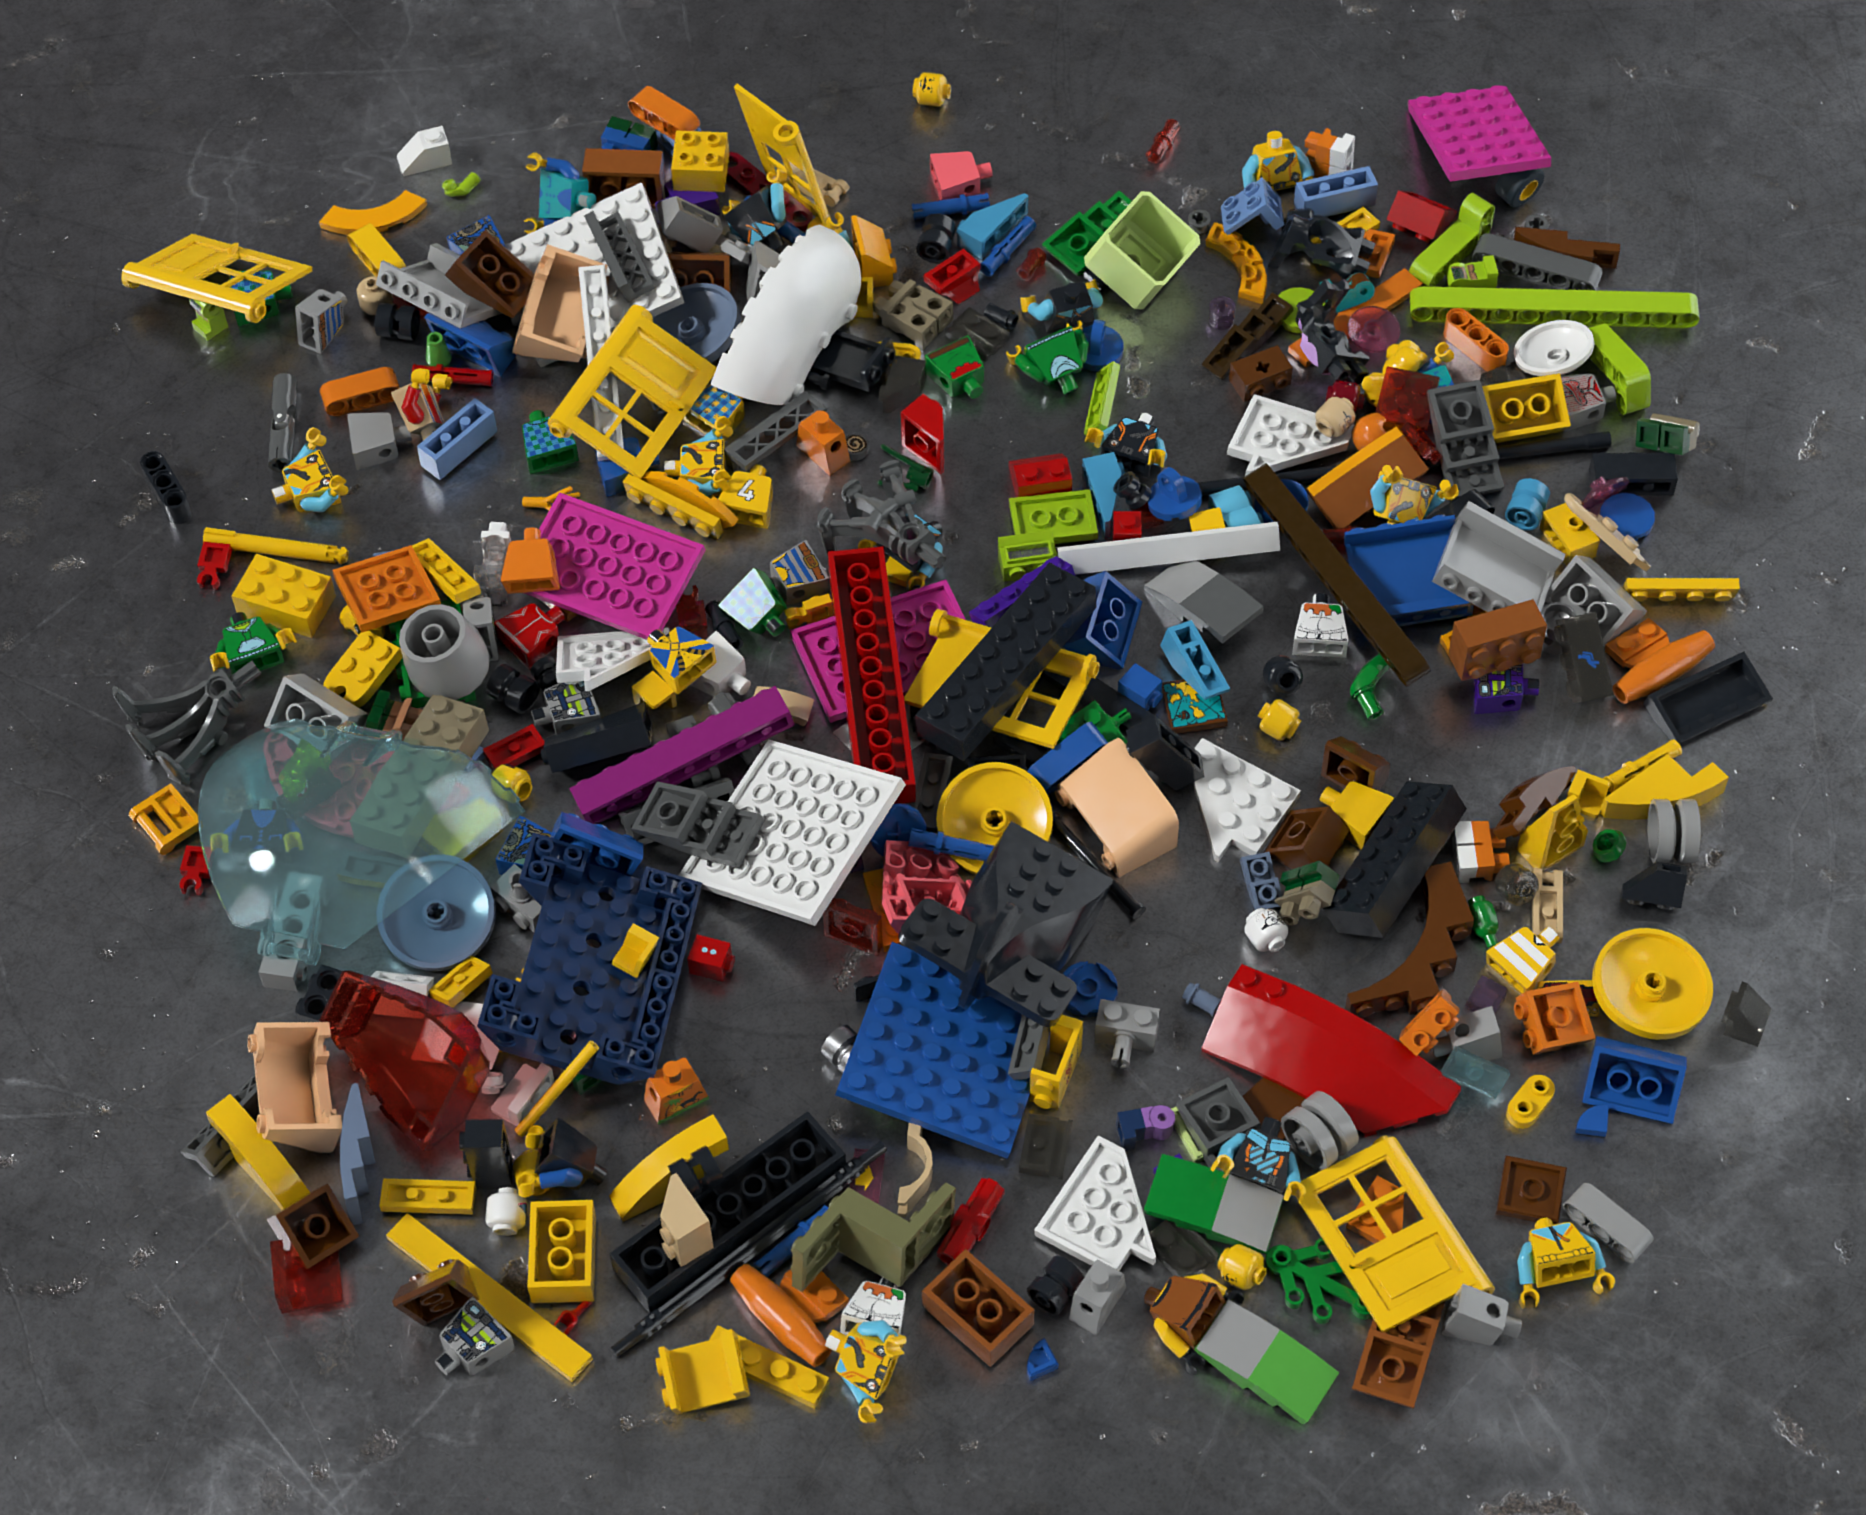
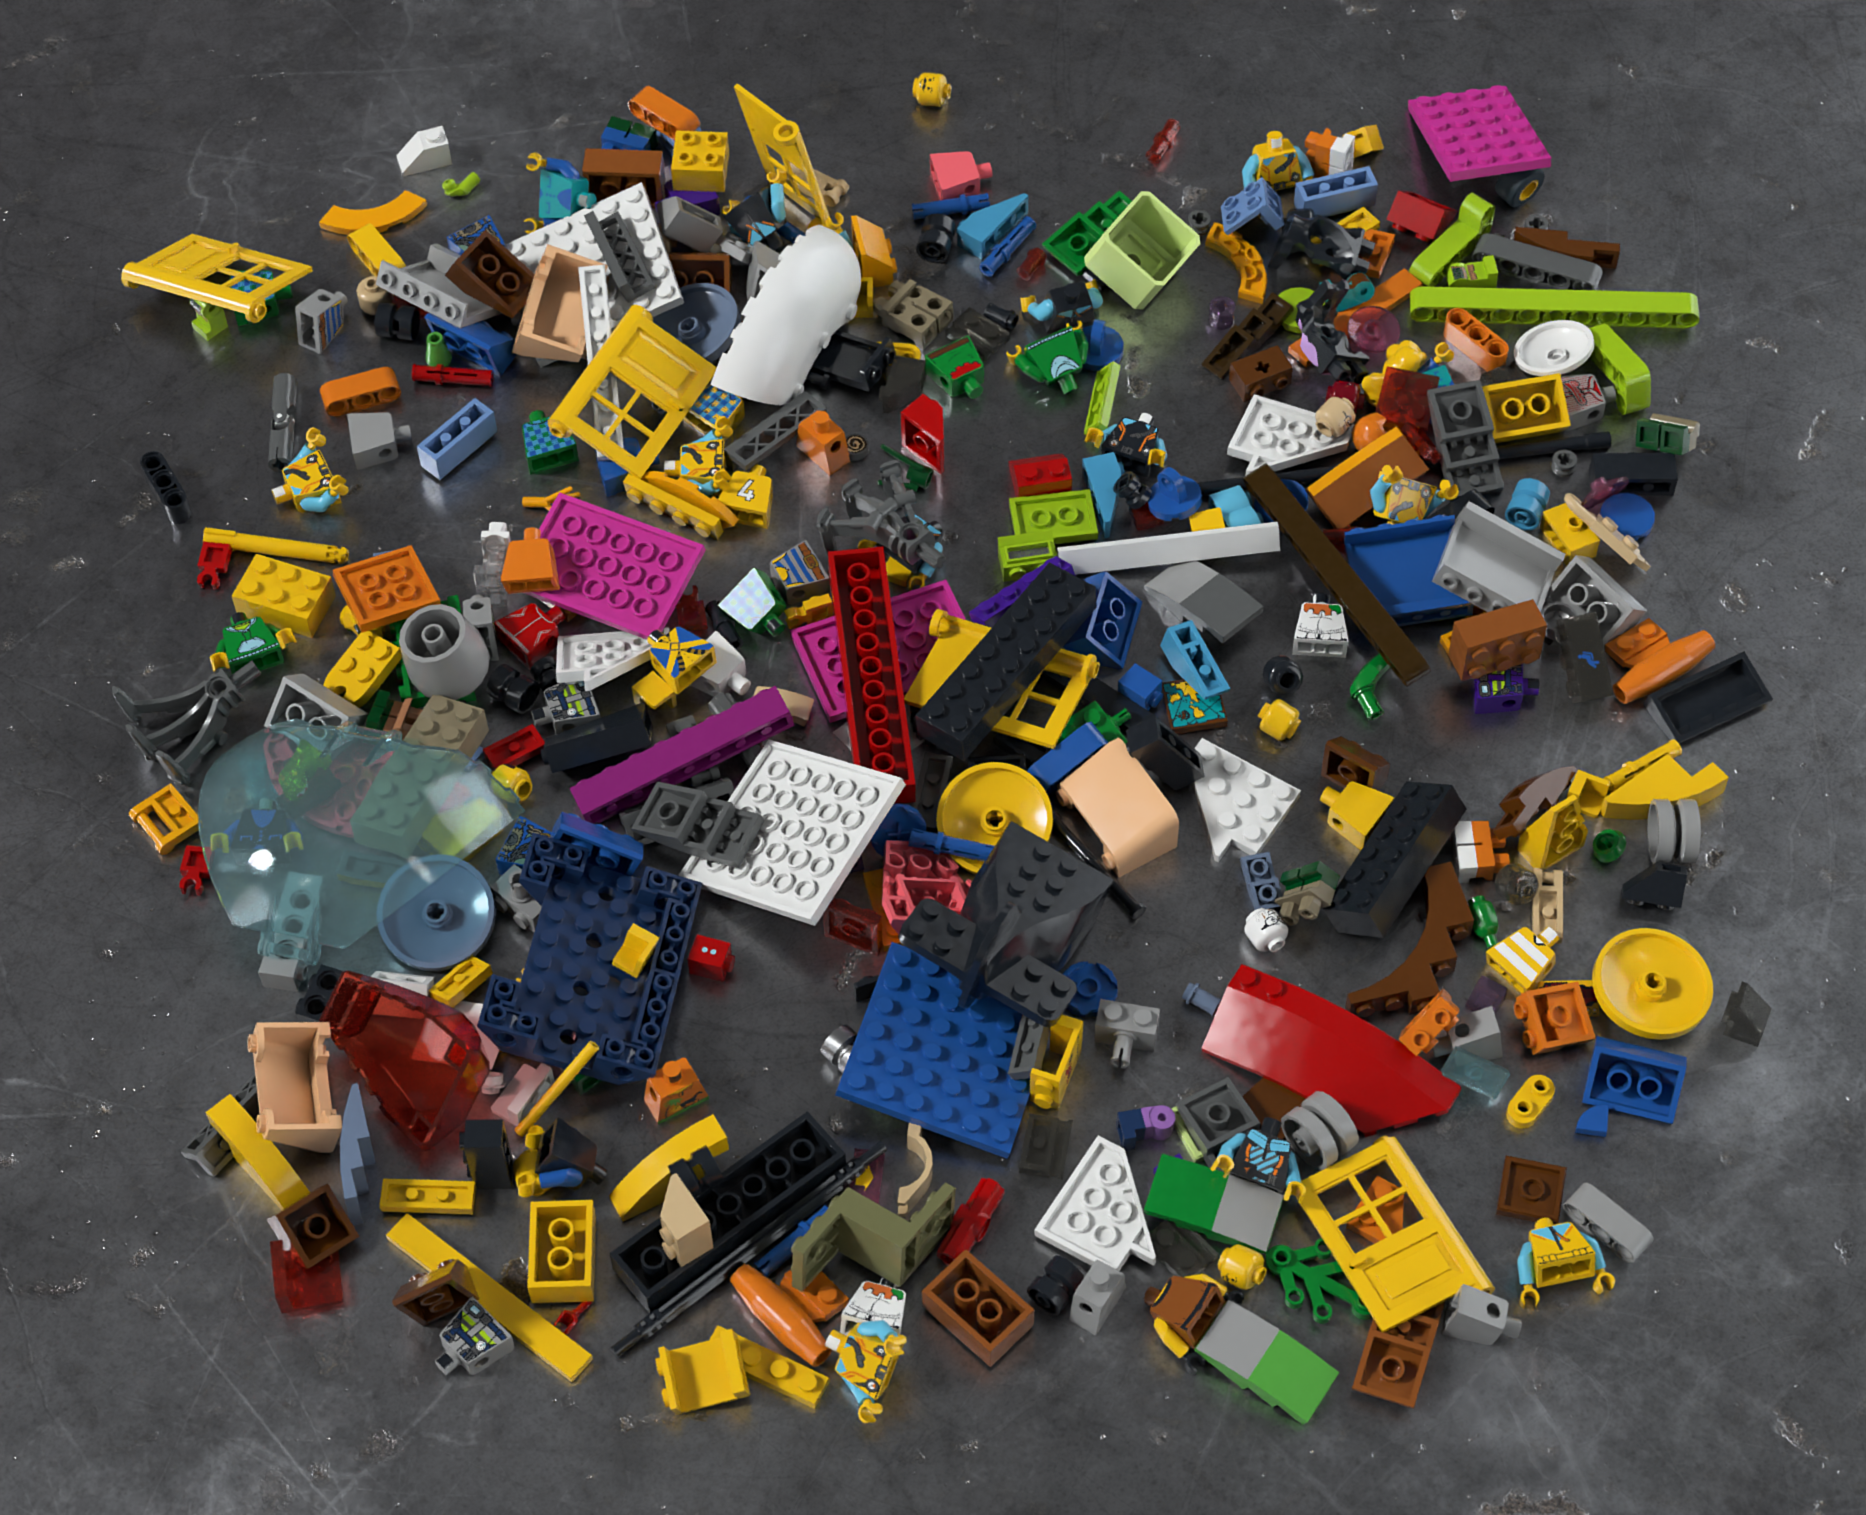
torso [391,368,452,441] -> none
yellow plate [412,538,481,604] -> none
white head [486,1187,527,1236] -> none
dark red piece [727,152,813,232] -> none
red slope [924,248,980,304] -> none
blue tile [1027,1338,1059,1382] -> none
red brick [1113,511,1142,541] -> none
reddish brown slope [1263,806,1349,869] -> none
yellow plate [1622,578,1740,601] -> none
none -> yellow panel [1343,125,1384,159]
none -> dark grey bush [1551,450,1577,477]

